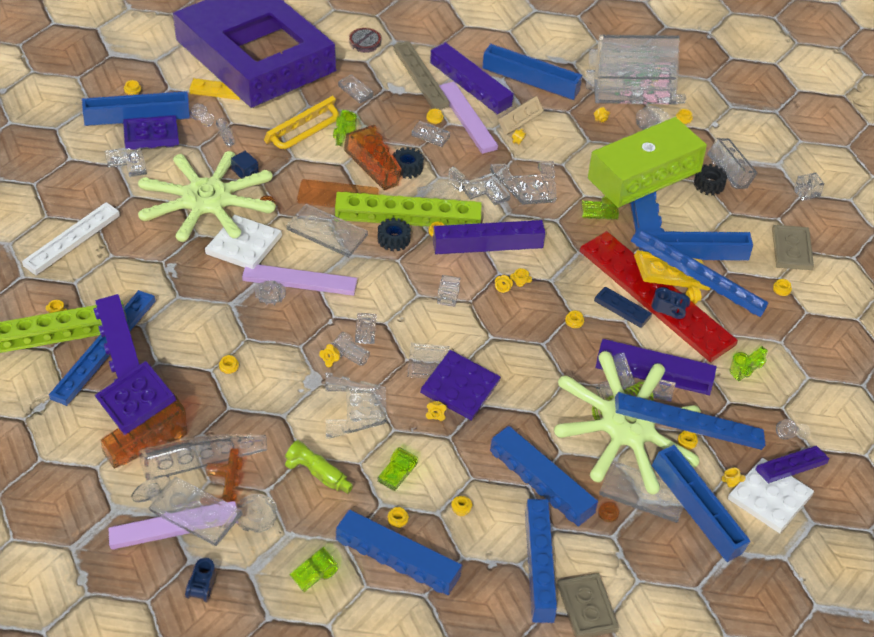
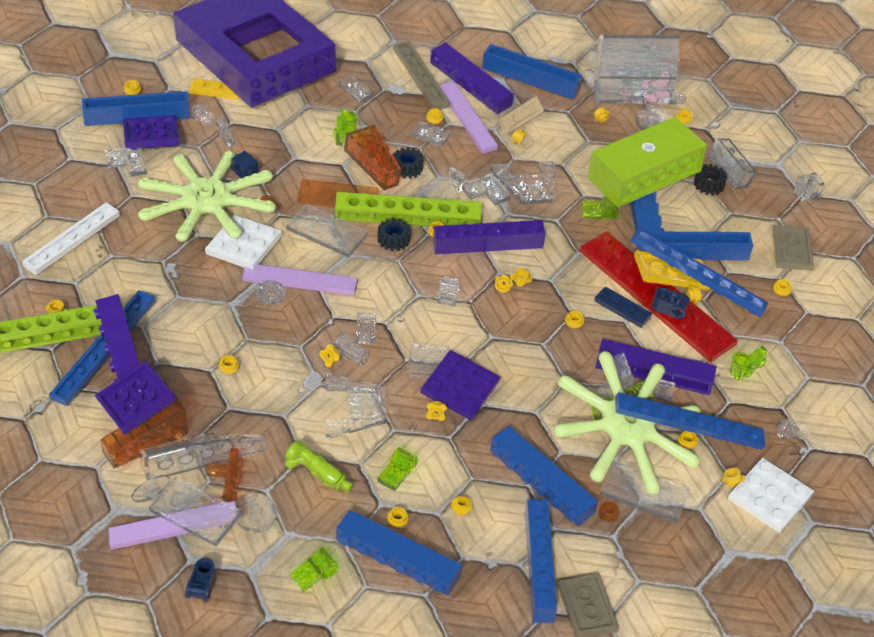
yellow piece [264,96,339,149] -> none
tile [349,28,381,53] -> none
blue brick [652,445,751,562] -> none
dark purple tile [755,446,829,484] -> none

